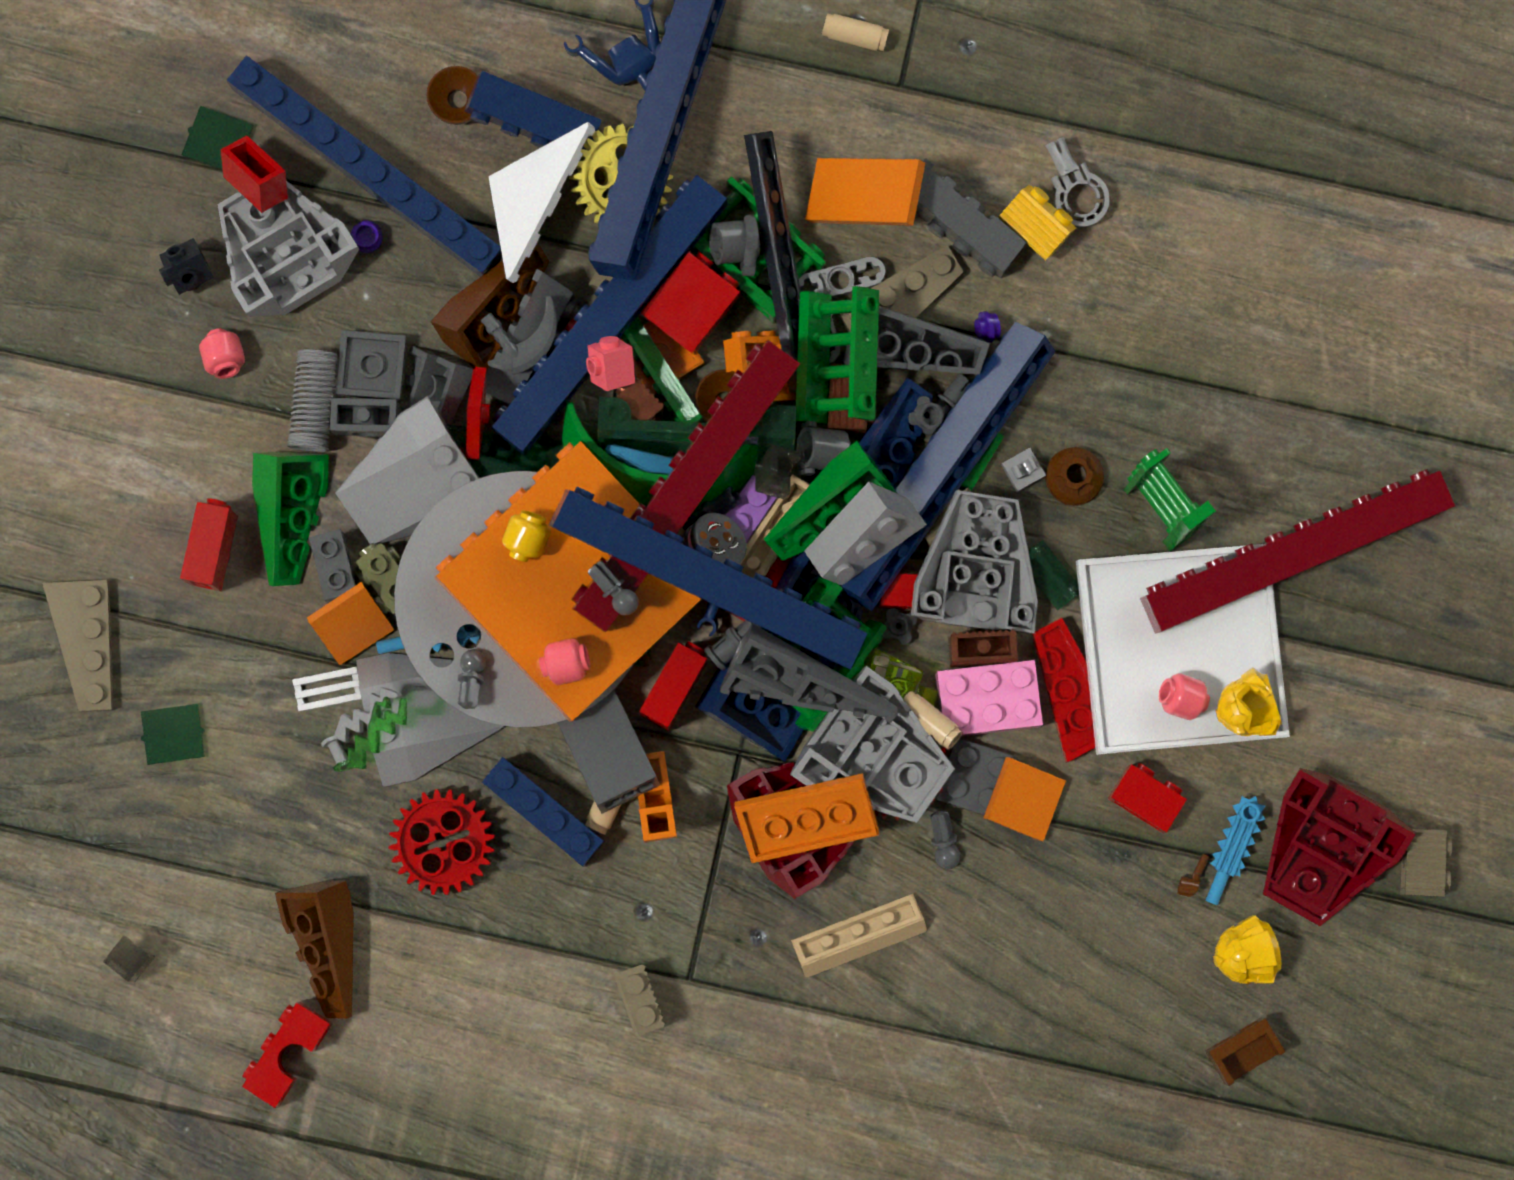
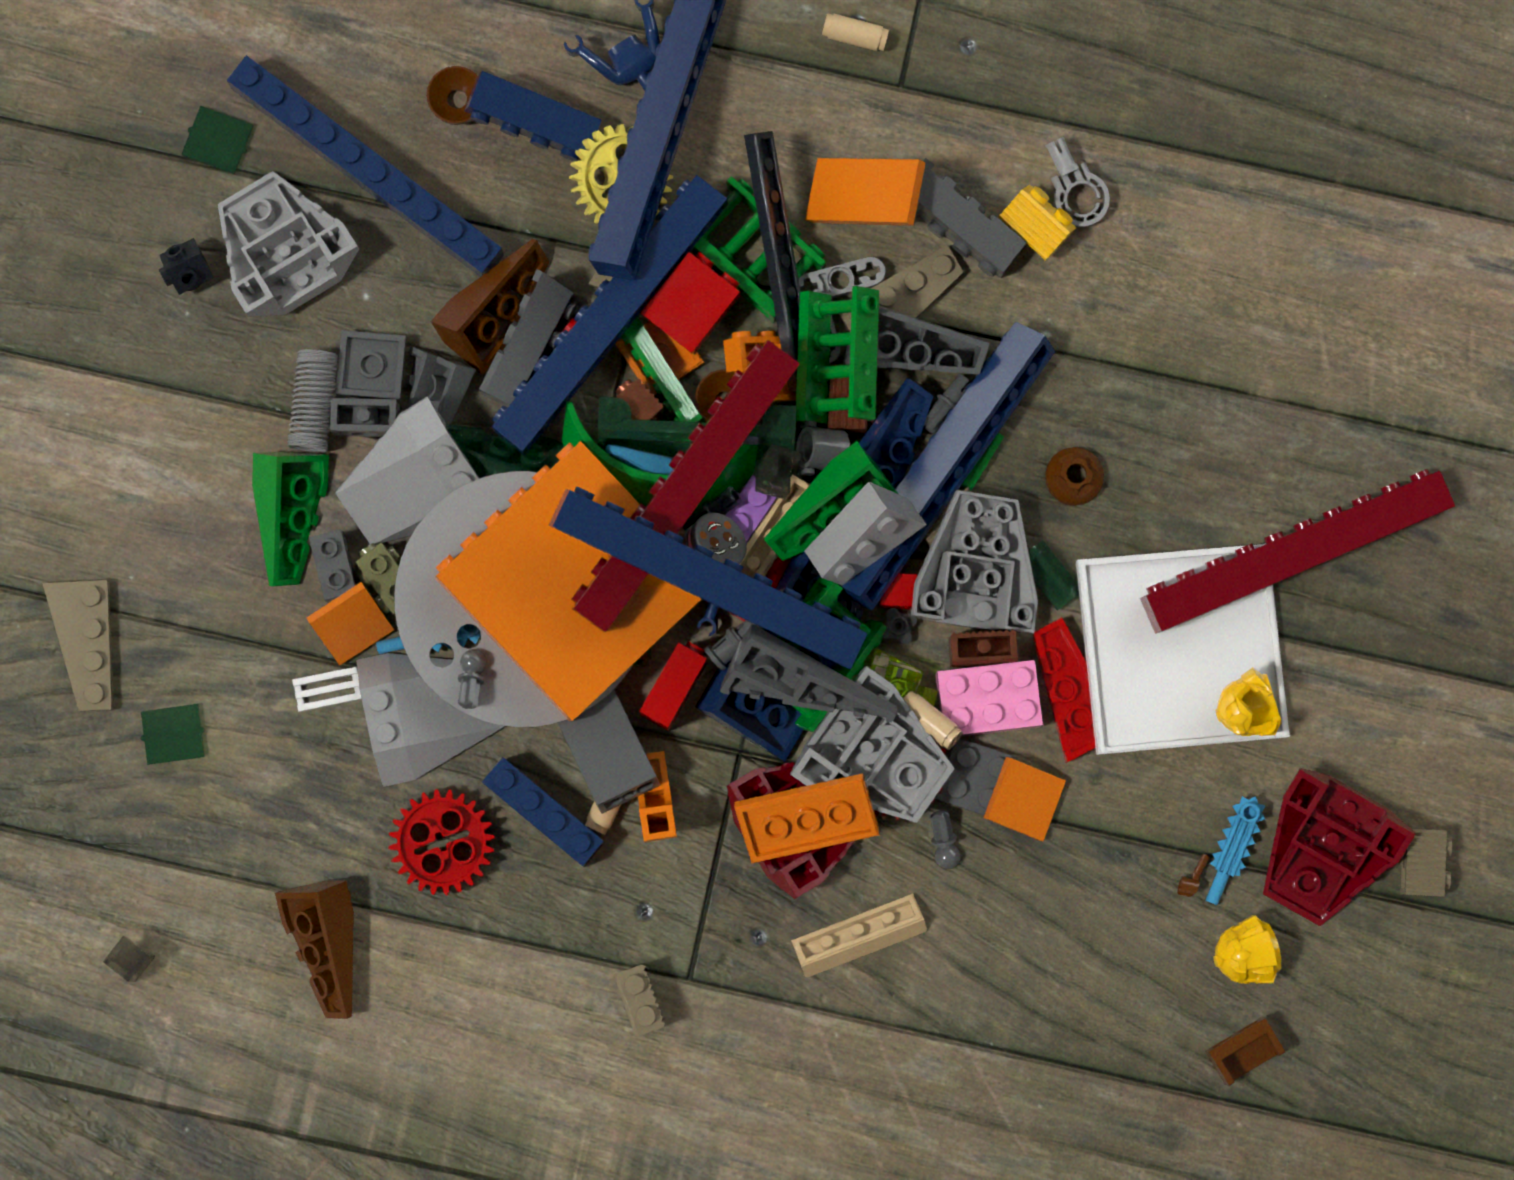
red brick [180,498,238,592] -> none
coral head [199,328,245,379] -> none
red piece [221,135,288,213] -> none
red arch [242,1002,333,1108] -> none
piece [321,687,407,772] -> none
dark purple plate [350,221,383,253] -> none
red plate [466,367,490,459] -> none
dark grey piece [481,296,557,375] -> none
white tile [488,122,595,283] -> none
yellow head [502,510,551,562] -> none
coral head [539,638,591,685] -> none
coral brick [586,336,635,391] -> none
dark grey axle [588,560,639,615] -> none
dark grey piece [709,215,760,276] -> none
dark grey plate [908,396,944,435] -> none
dark purple plate [974,311,1001,343] -> none
light grey tile [1001,448,1046,492] -> none
red piece [1107,763,1187,834] -> none
green fence [1124,448,1216,552] -> none
coral head [1158,673,1210,720] -> none

